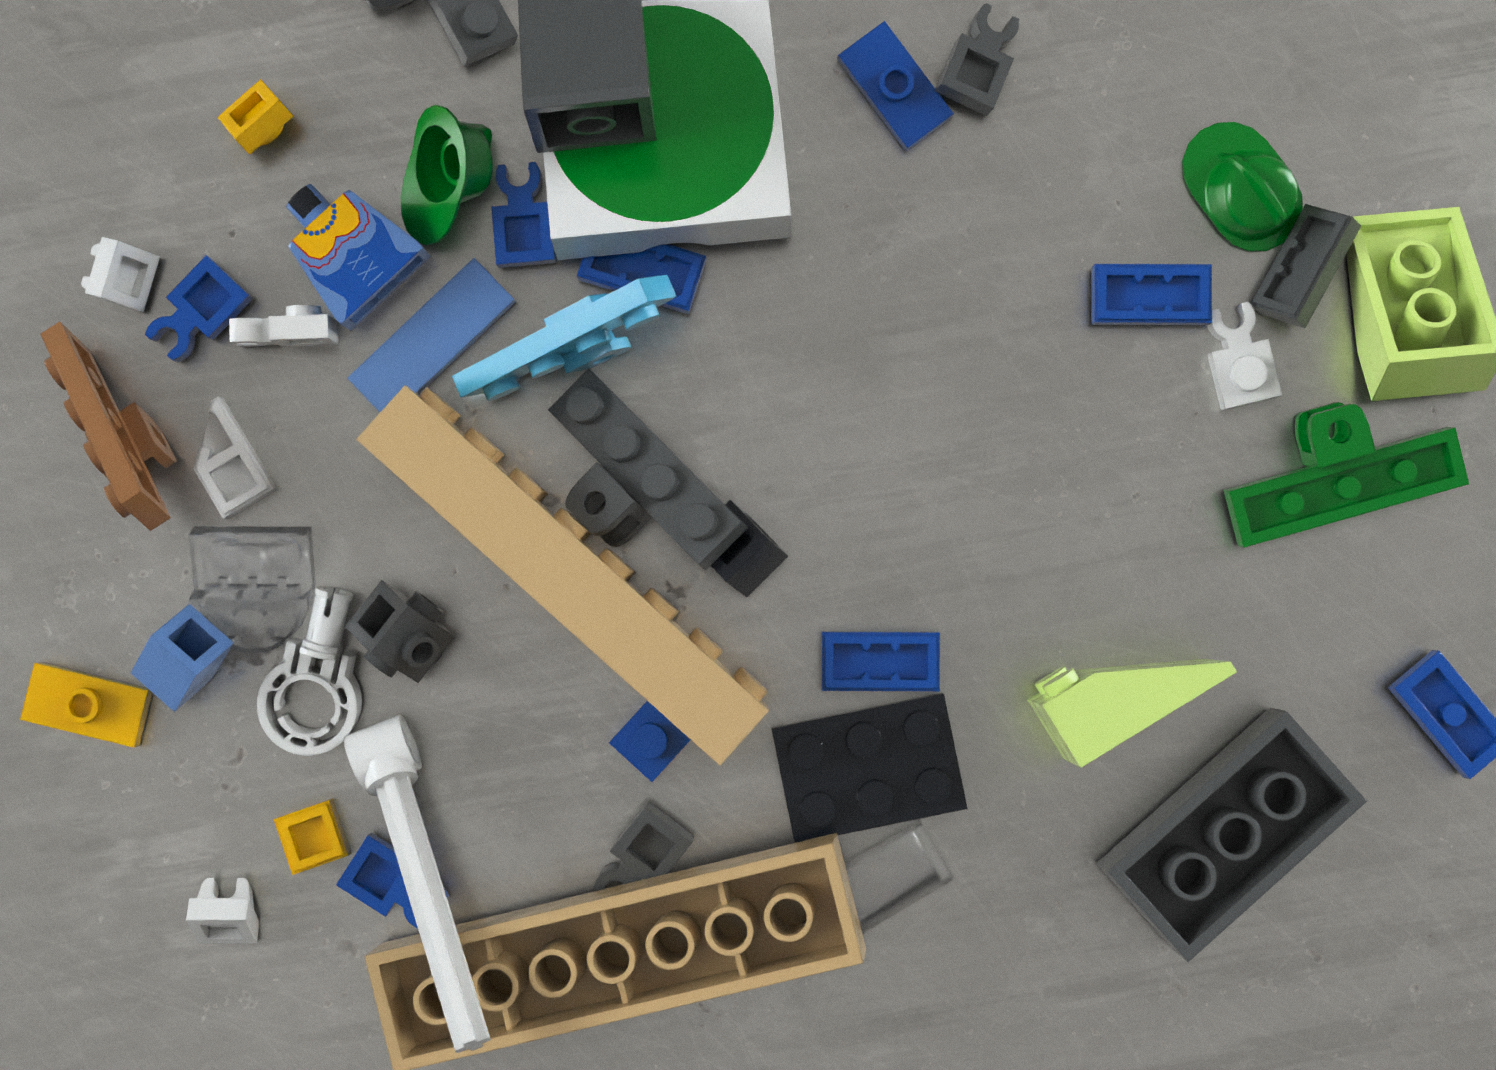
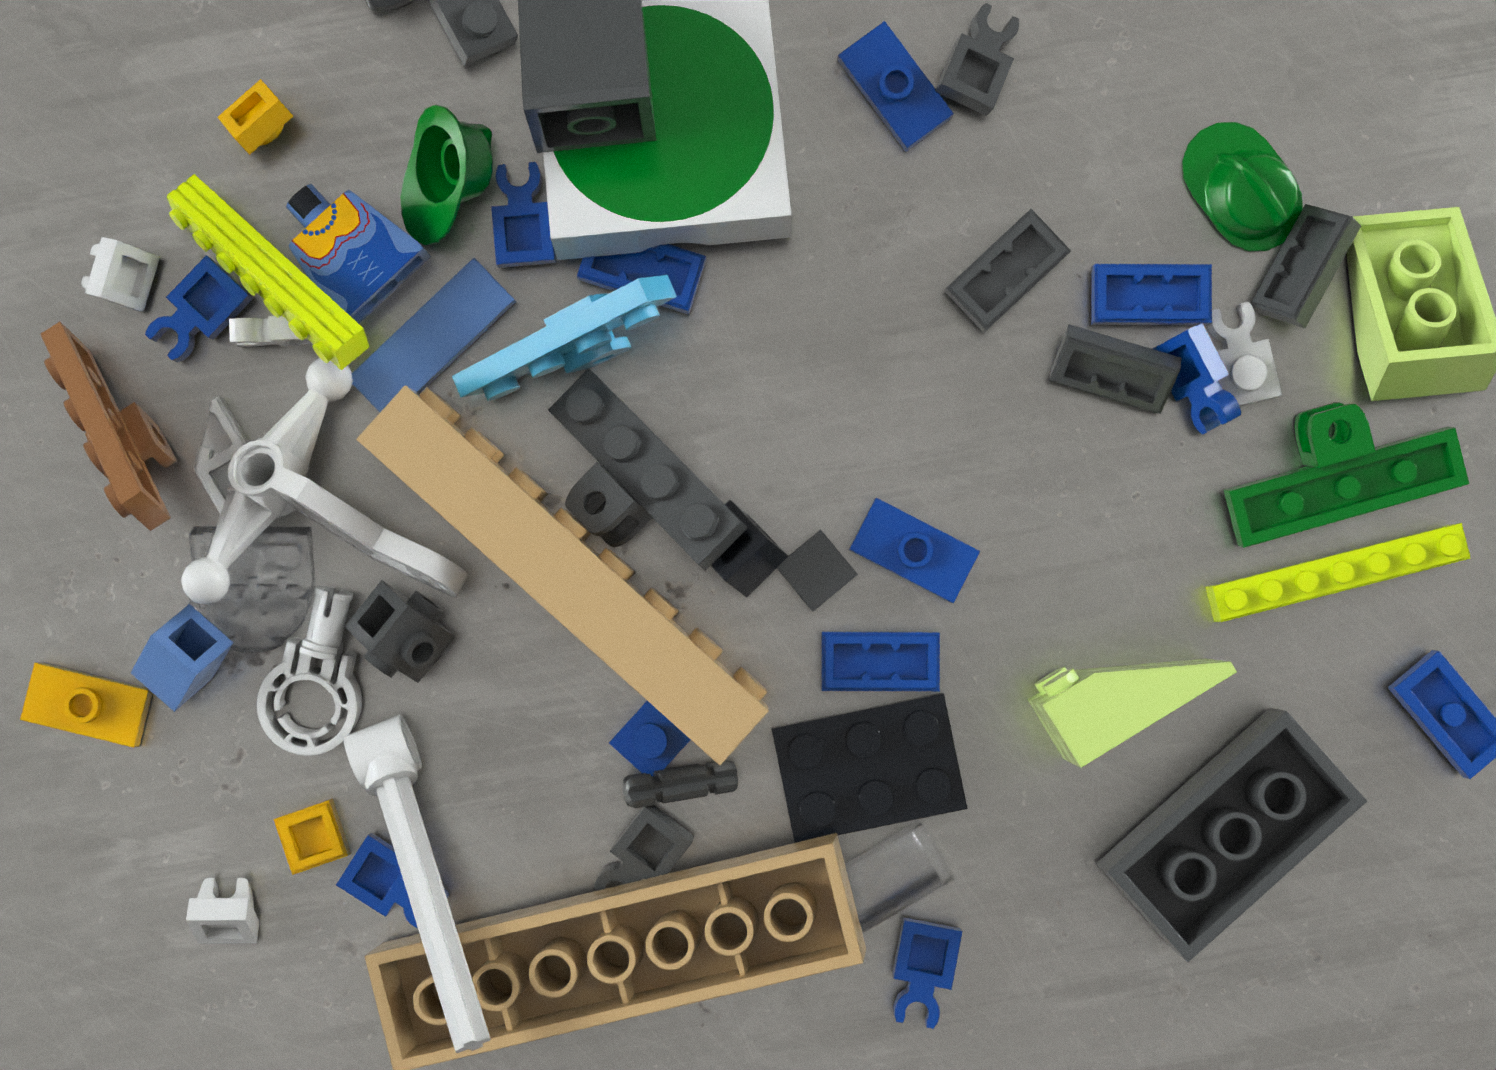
none -> neon yellow piece [166,174,369,370]
none -> white piece [181,358,469,605]
none -> dark grey axle [623,760,738,808]
none -> dark grey tile [777,529,858,612]
none -> blue plate [849,498,980,603]
none -> blue plate [892,917,963,1029]
none -> dark grey plate [944,209,1071,333]
none -> dark grey plate [1049,324,1182,414]
none -> blue plate [1153,323,1241,435]
none -> neon yellow piece [1205,523,1471,622]

